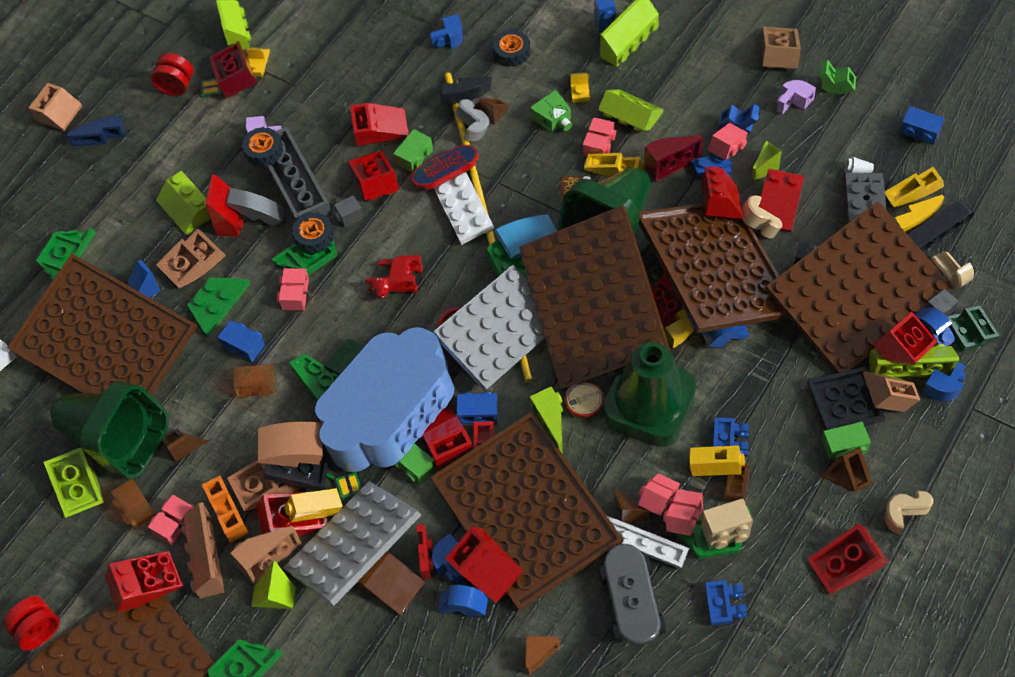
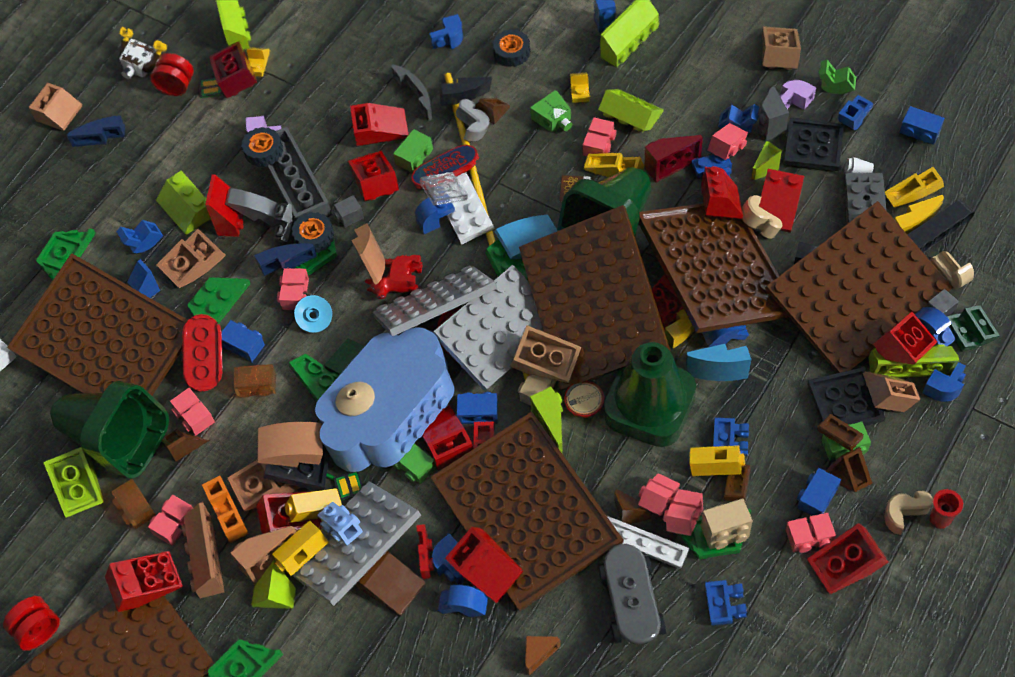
none -> blue brick [116,220,163,253]
none -> torso [120,27,167,79]
none -> coral piece [170,388,215,436]
none -> red tile [182,314,222,391]
none -> dark blue slope [254,243,317,276]
none -> yellow brick [272,521,329,576]
none -> dark grey slope [273,203,292,242]
none -> medium azure dish [294,295,332,333]
none -> light blue brick [318,501,363,545]
none -> tan dish [336,382,375,416]
none -> nougat slope [351,223,385,285]
none -> light grey plate [372,266,497,337]
none -> dark grey slope [391,65,432,121]
none -> blue brick [415,194,455,234]
none -> clear plate [420,172,468,205]
none -> medium nougat slope [510,325,581,383]
none -> tan slope [518,375,557,406]
none -> dark azure slope [685,344,751,381]
none -> dark grey slope [758,86,789,141]
none -> black plate [784,118,844,171]
none -> coral piece [786,513,836,553]
none -> blue brick [797,468,841,516]
none -> reddish brown plate [818,414,864,451]
none -> blue brick [838,95,873,130]
none -> red plant [930,489,963,529]

